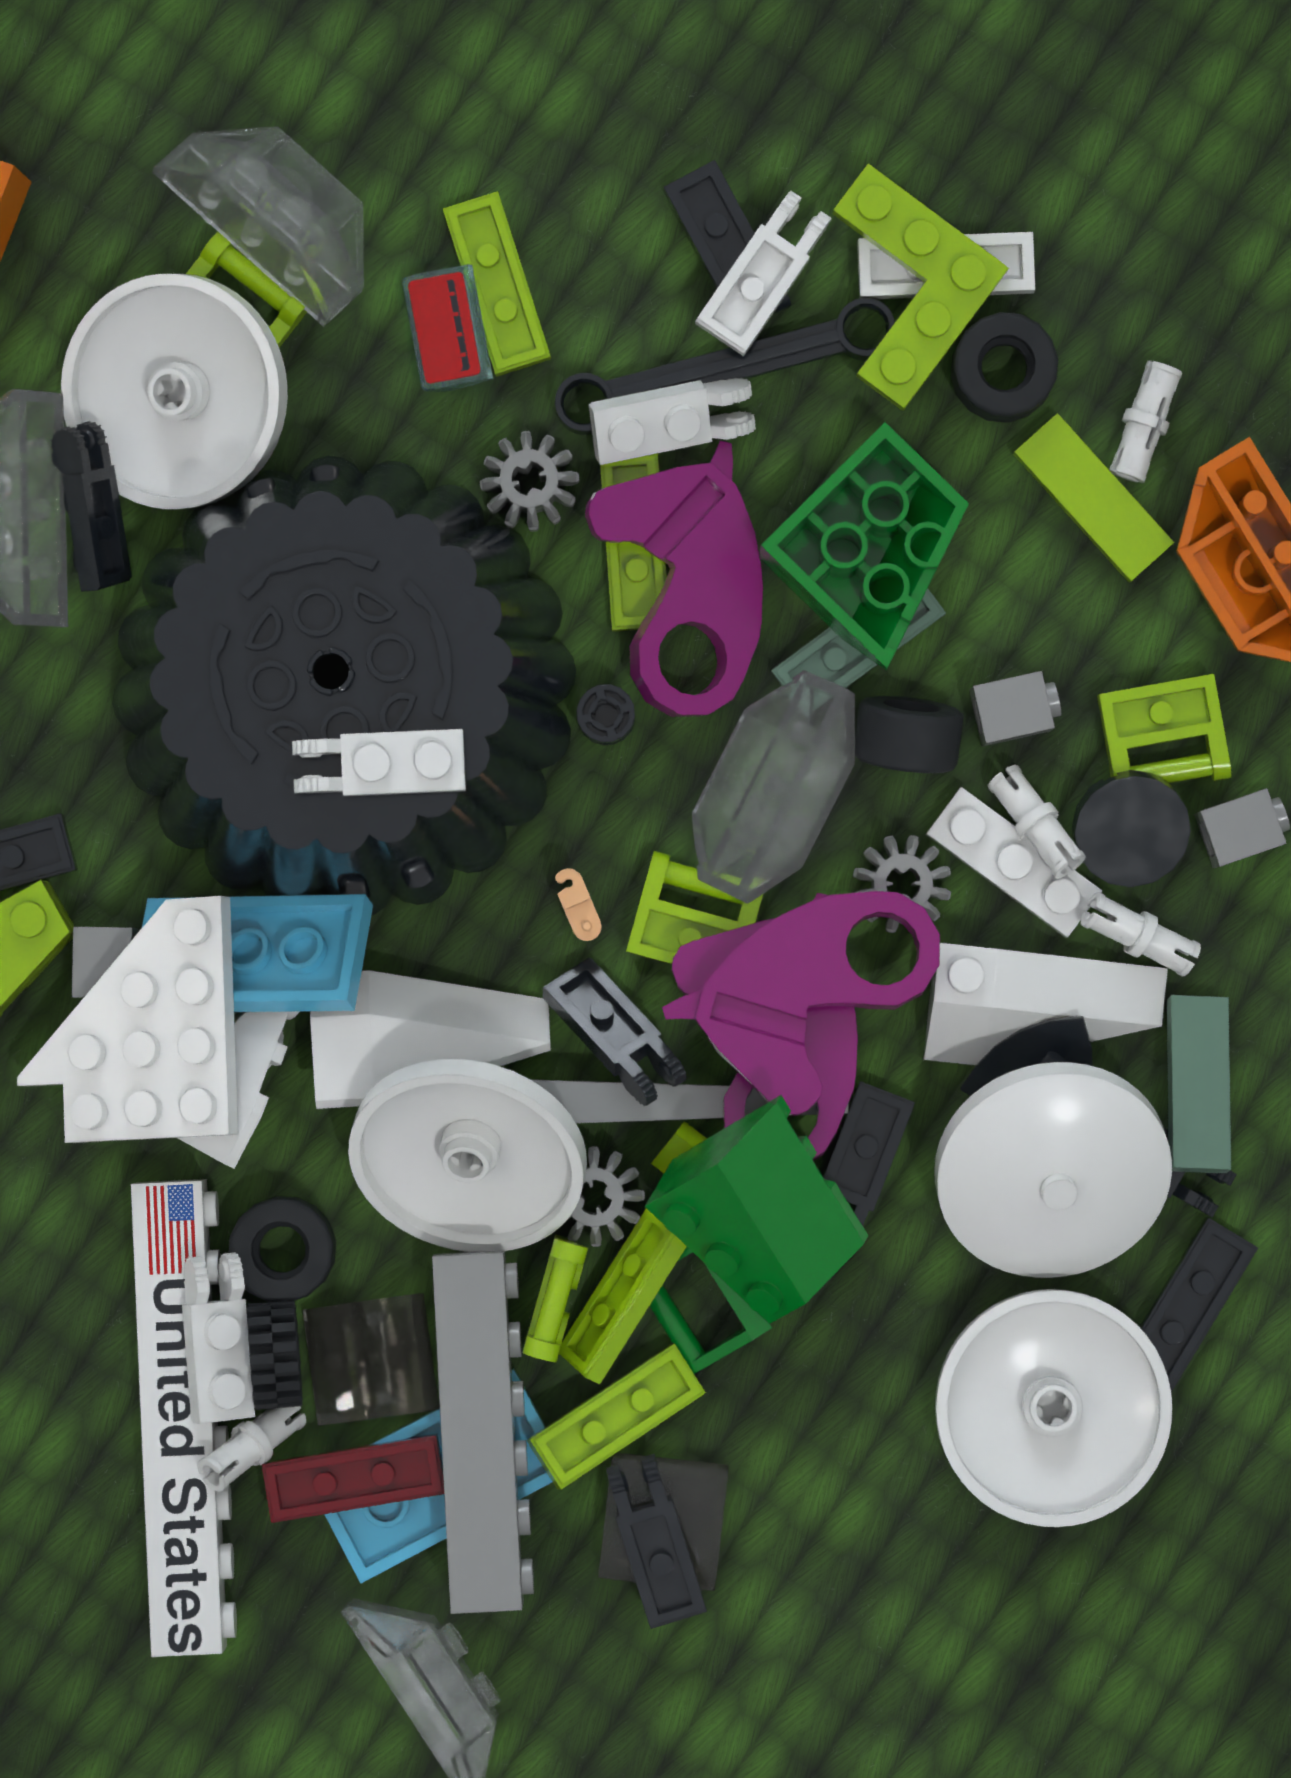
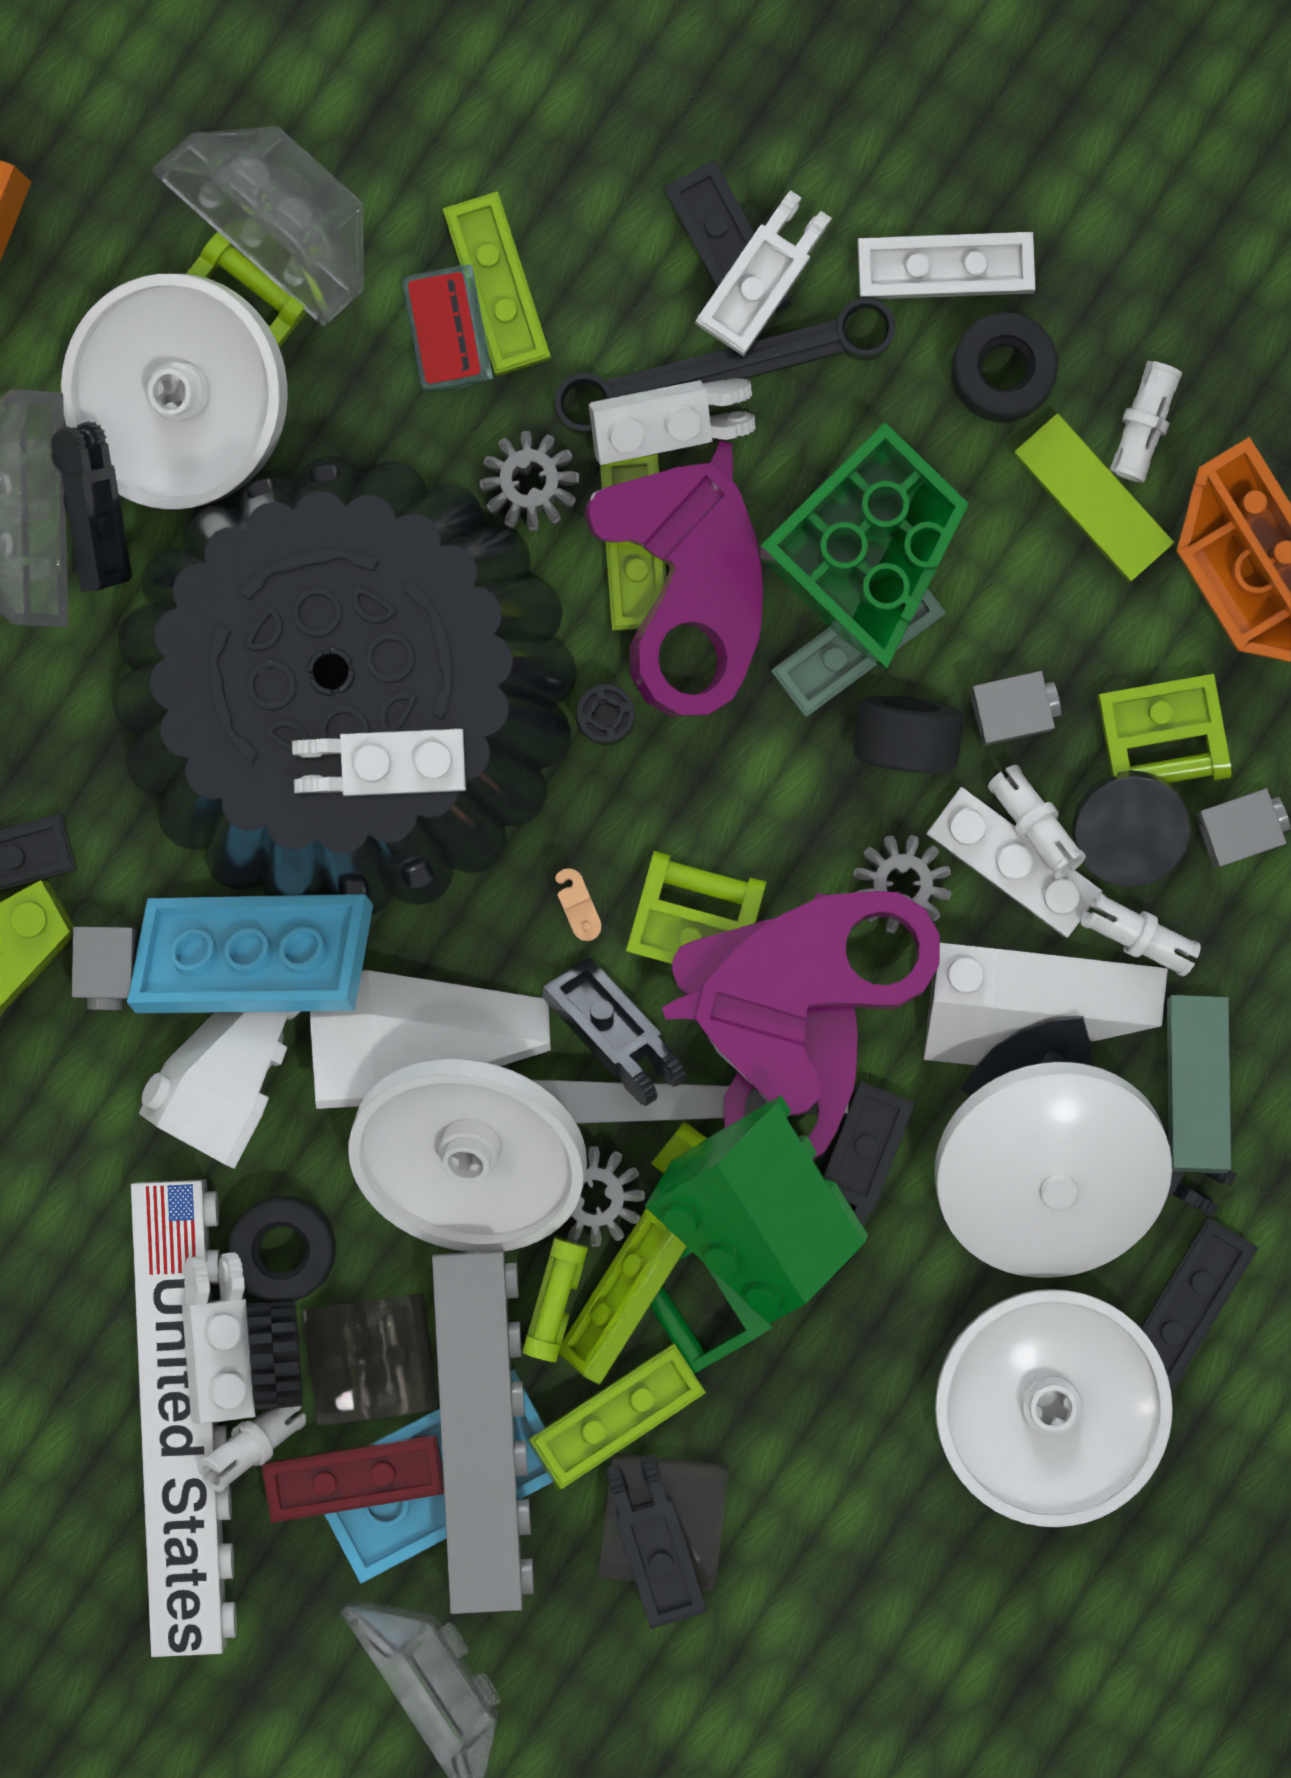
white wing [17,896,238,1143] -> none
clear wedge [692,670,855,904] -> none
lime plate [832,164,1009,411] -> none

